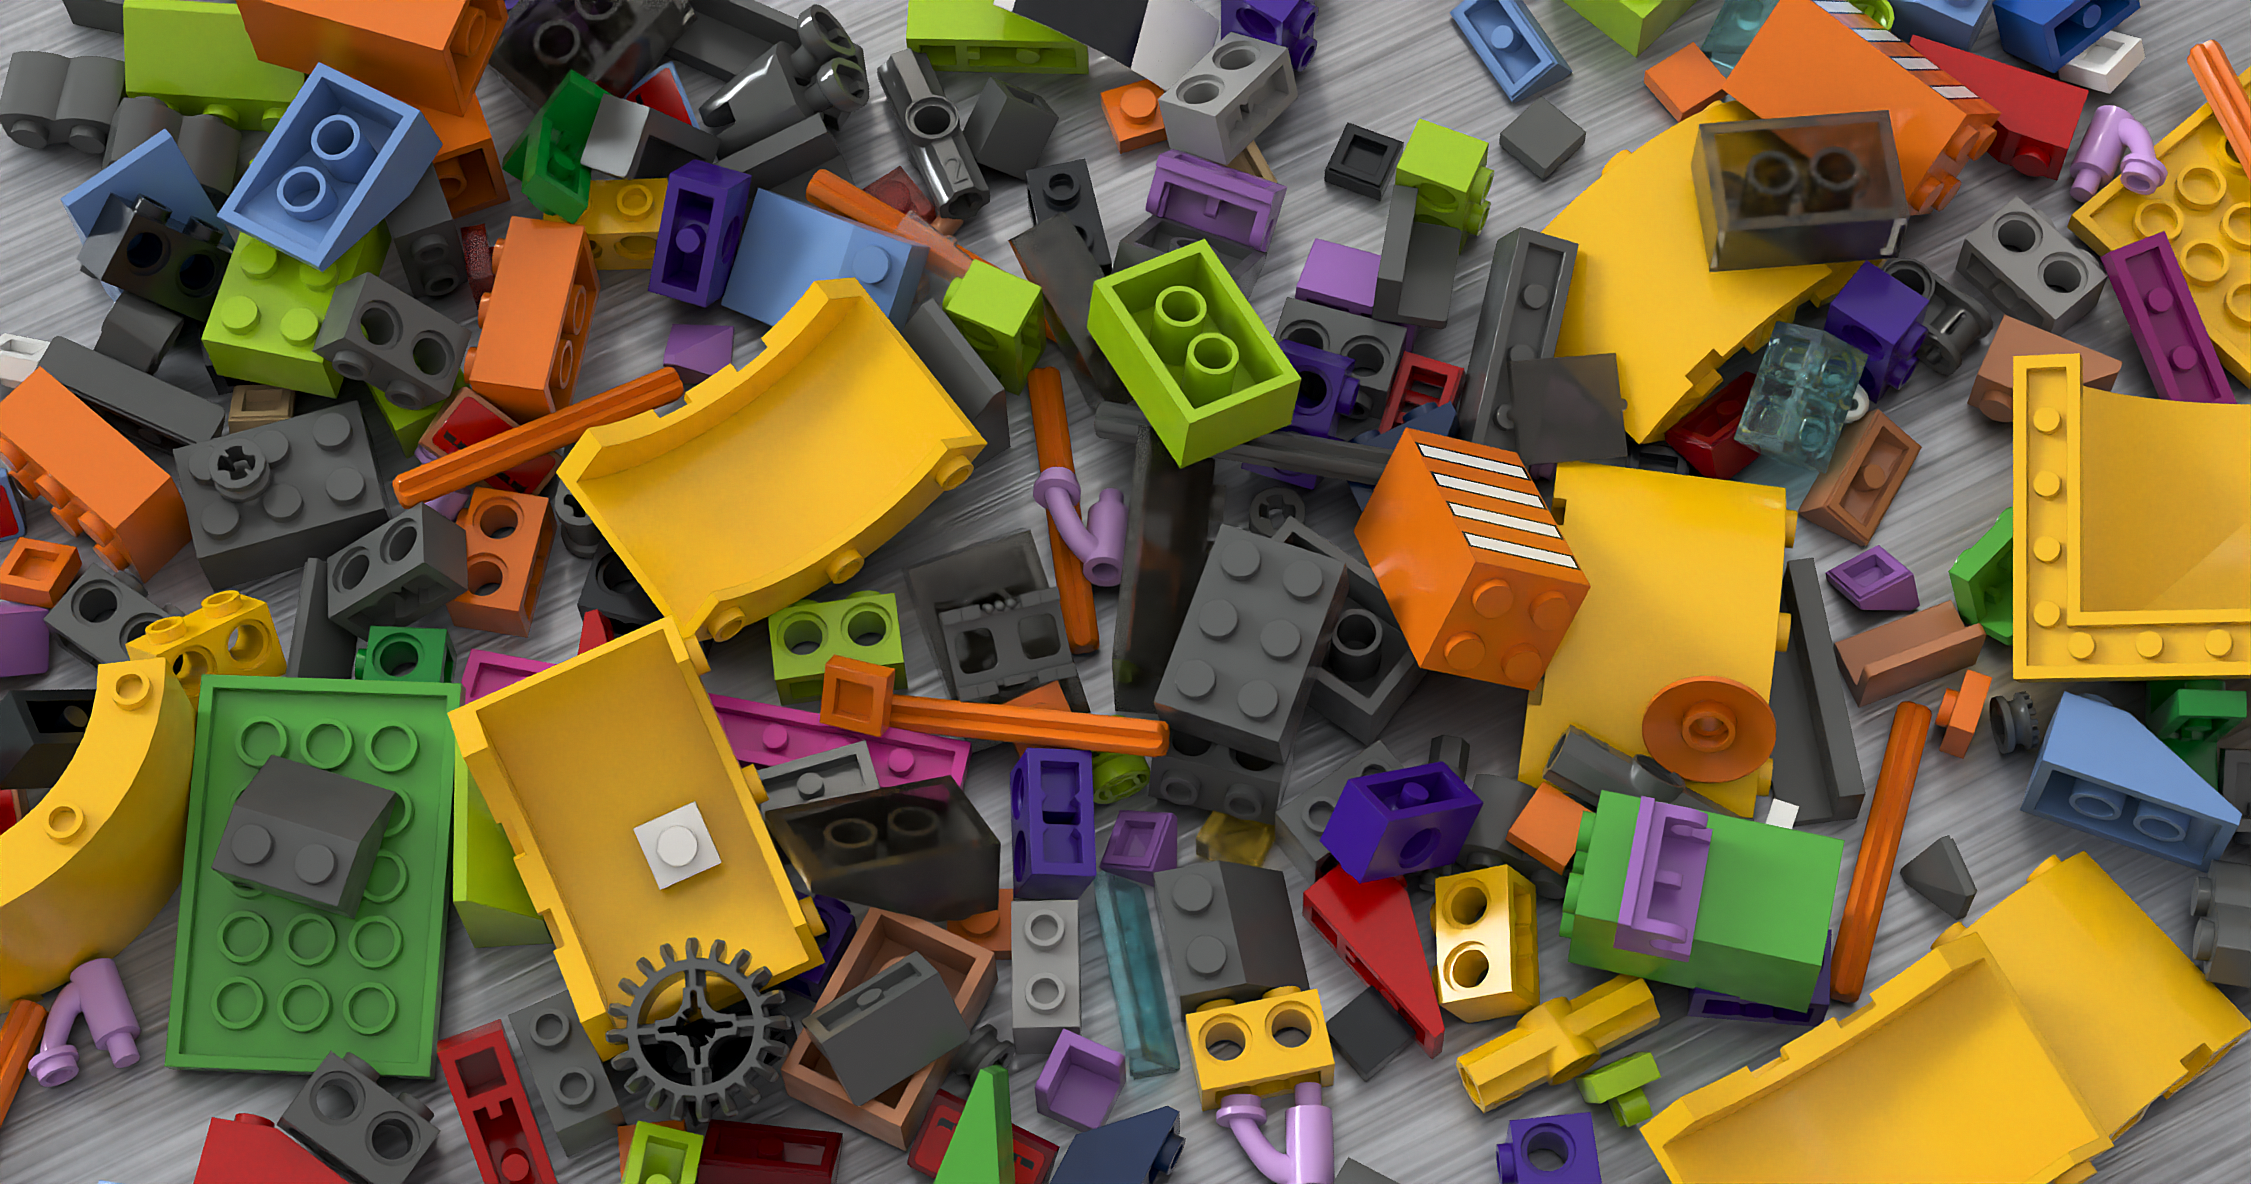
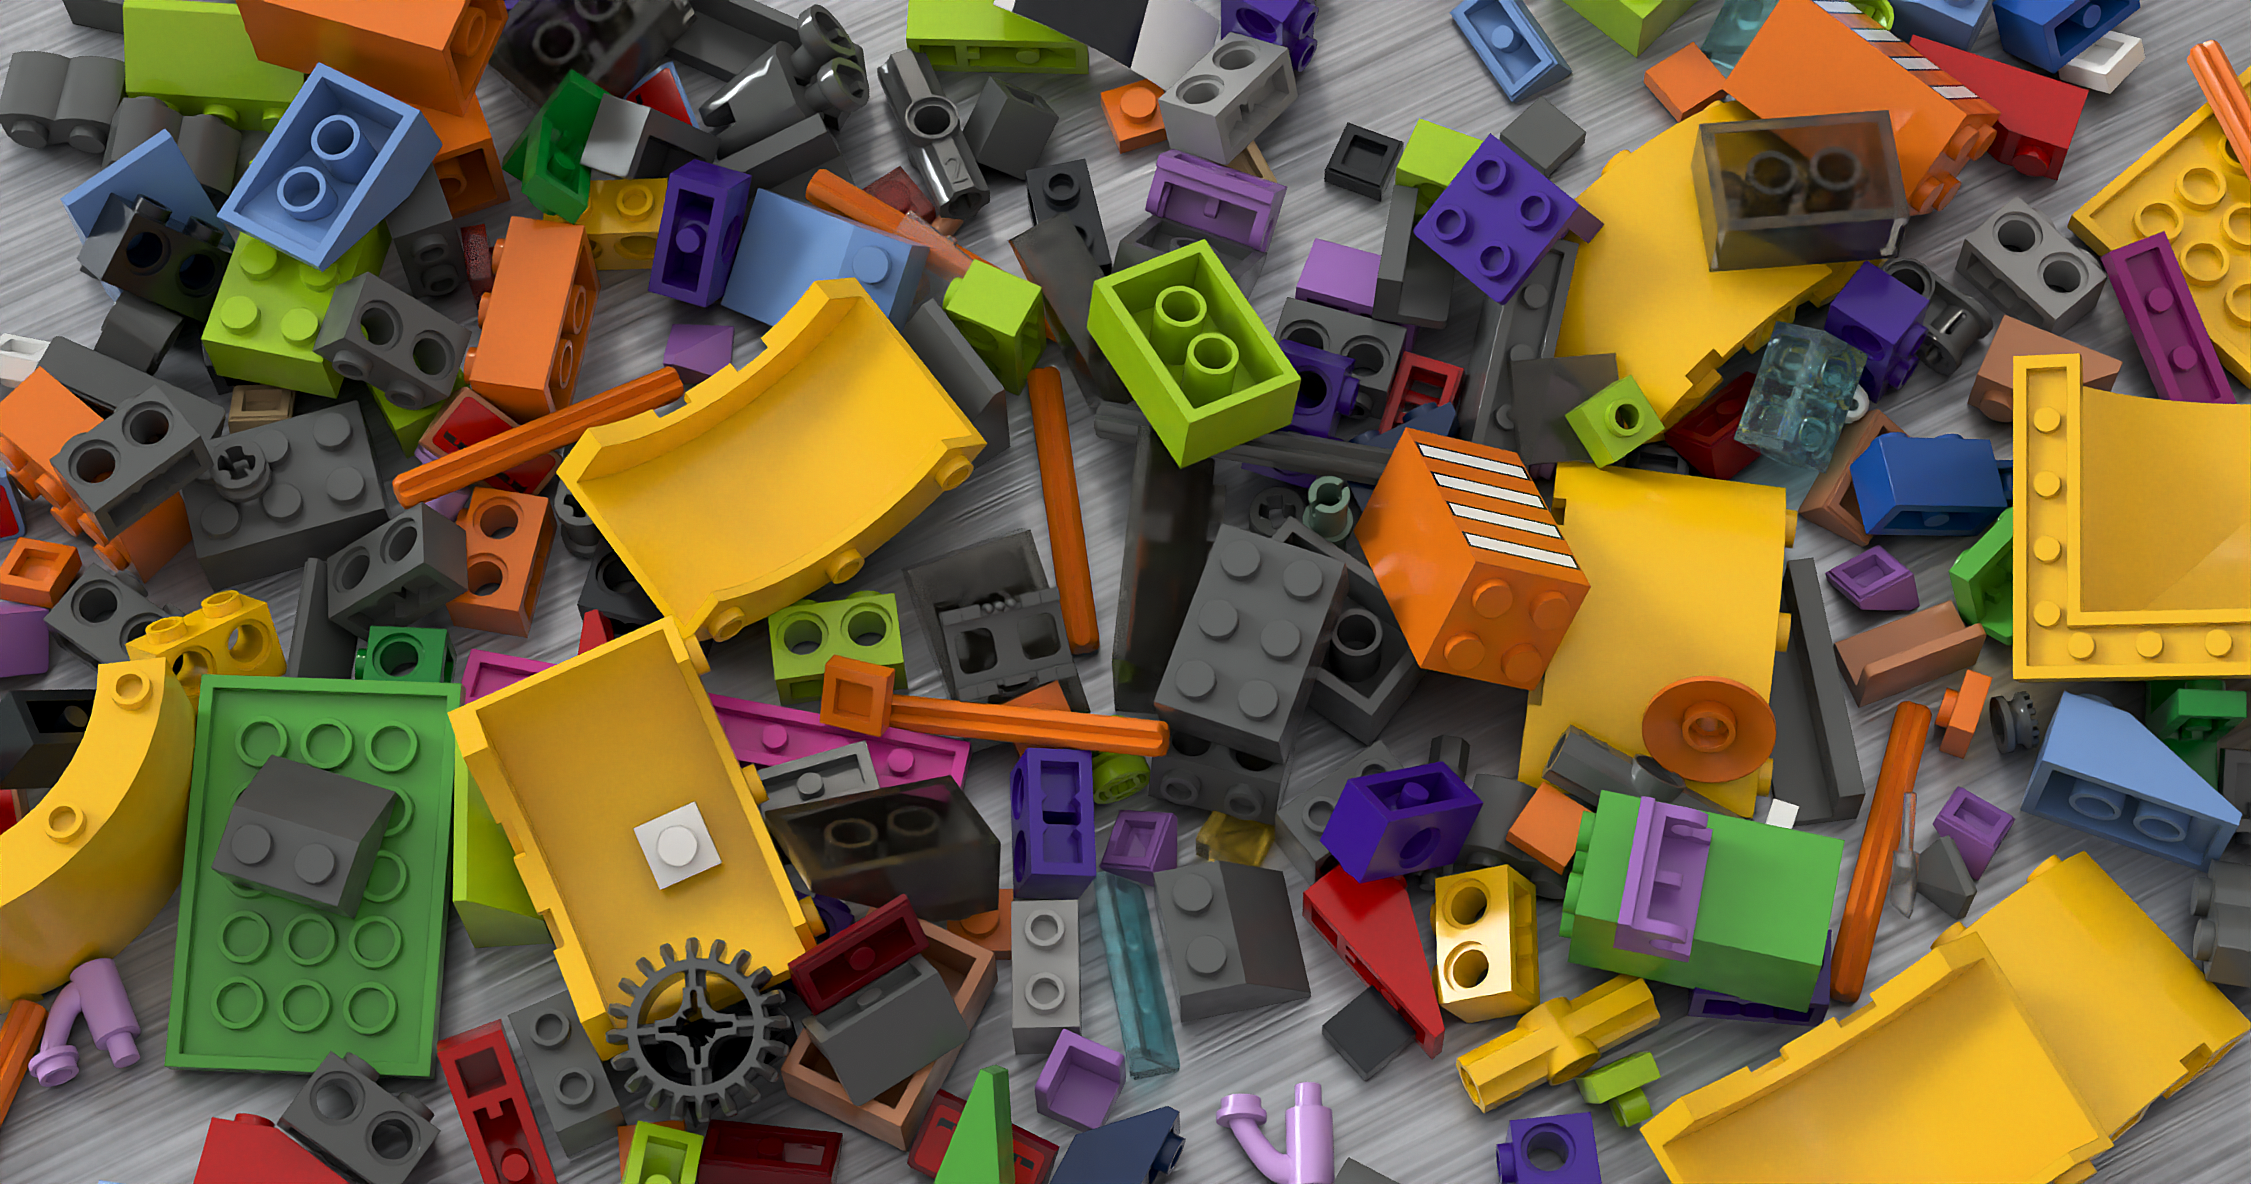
dark grey bush [950,1024,1016,1088] -> none
lavender plant [1033,467,1132,587] -> none
yellow brick [1186,986,1335,1111] -> none
lavender plant [2070,105,2168,203] -> none
none -> dark grey brick [49,384,214,541]
none -> dark red slope [787,893,930,1016]
none -> sand green pin [1302,476,1353,553]
none -> dark purple bracket [1414,133,1604,305]
none -> lime plate [1564,375,1665,469]
none -> blue brick [1849,432,2013,536]
none -> clear piece [1890,792,1920,919]
none -> medium lavender slope [1932,786,2015,881]

